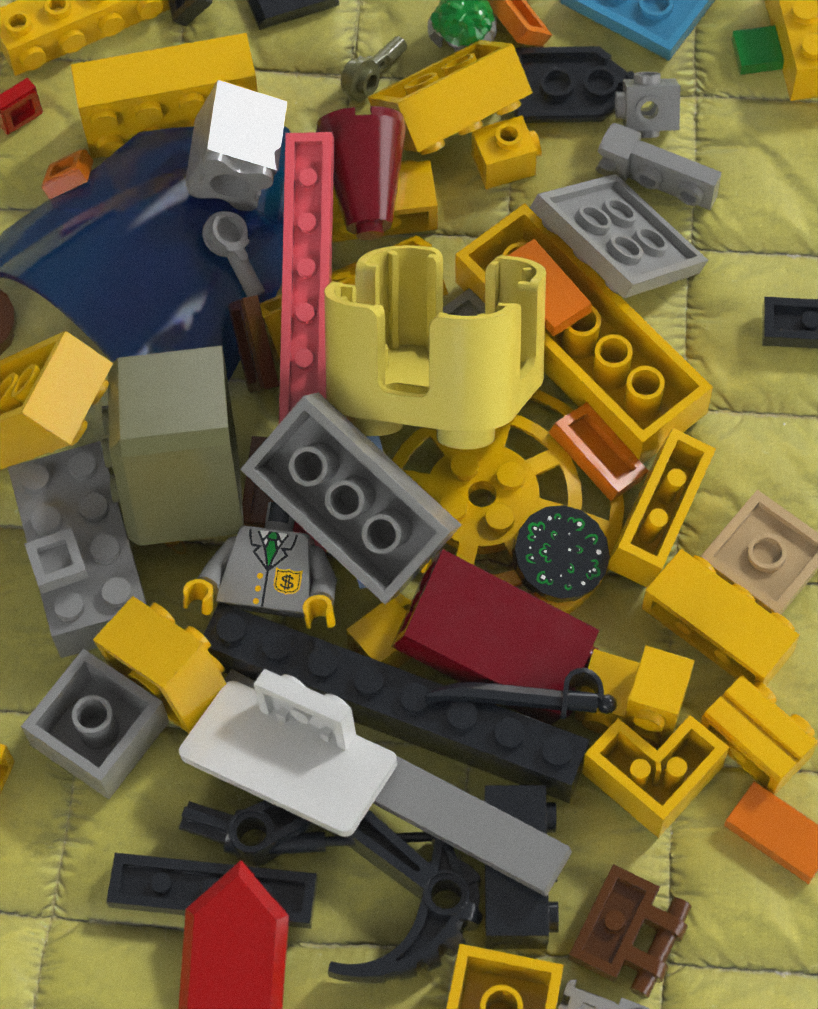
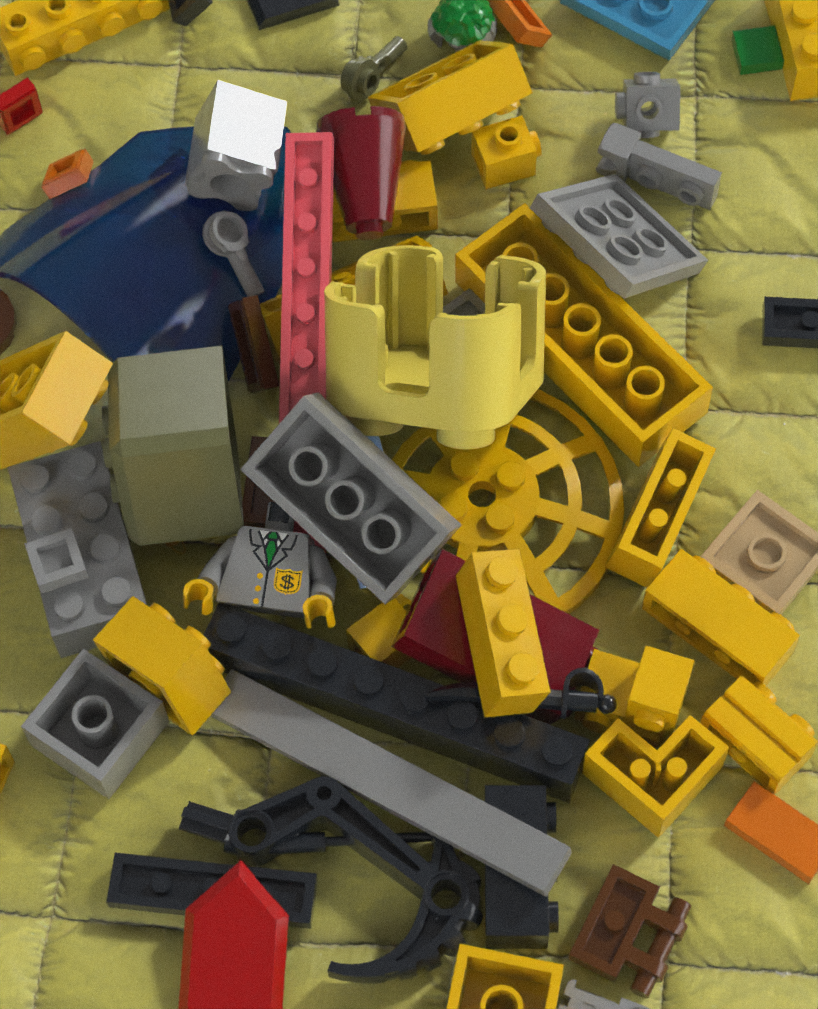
yellow brick [71,33,258,158] -> none
white bracket [179,669,397,837] -> none
orange tile [508,239,592,337] -> none
black tile [511,505,610,603] -> none
black tile [514,46,634,123] -> none
orange tile [549,402,649,502] -> none
none -> yellow brick [456,549,550,718]

